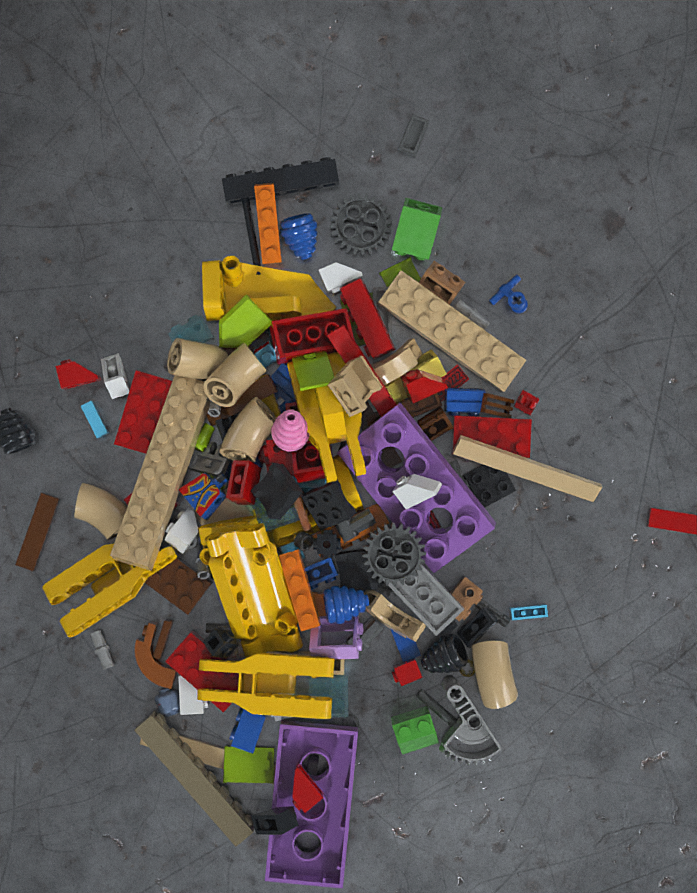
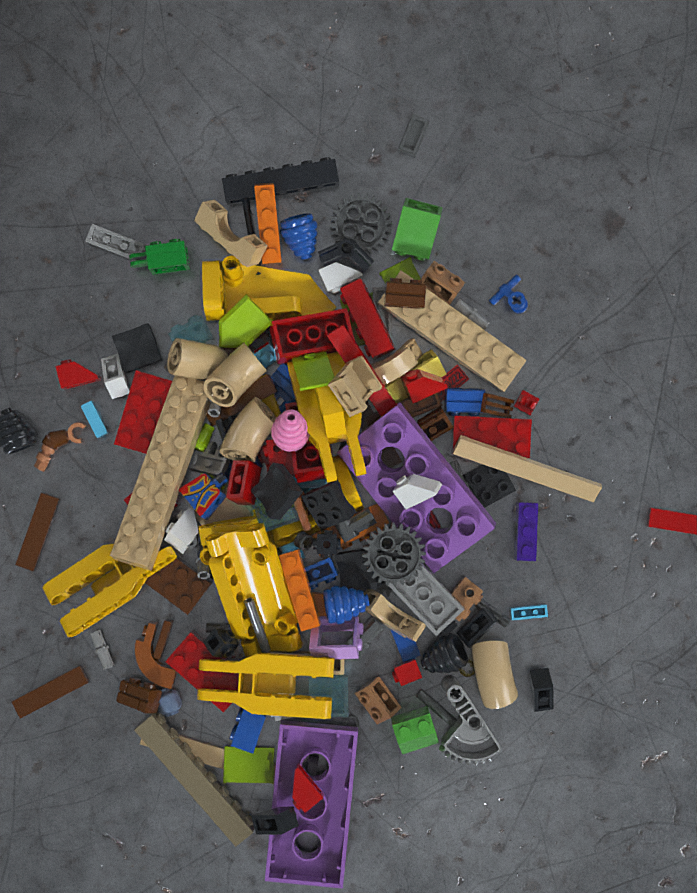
tan brick [74,483,127,540] -> none
white slope [178,675,209,715] -> none
none -> reddish brown tile [11,665,89,719]
none -> piece [34,422,88,472]
none -> light grey plate [85,224,146,261]
none -> black brick [112,323,163,373]
none -> reddish brown brick [116,677,162,713]
none -> green brick [129,239,191,275]
none -> tan arch [194,199,268,267]
none -> dark grey piece [244,598,271,653]
none -> black piece [318,238,374,273]
none -> medium nougat brick [355,676,402,725]
none -> reddish brown brick [384,278,426,309]
none -> dark purple arch [514,502,538,561]
none -> black slope [529,668,554,712]

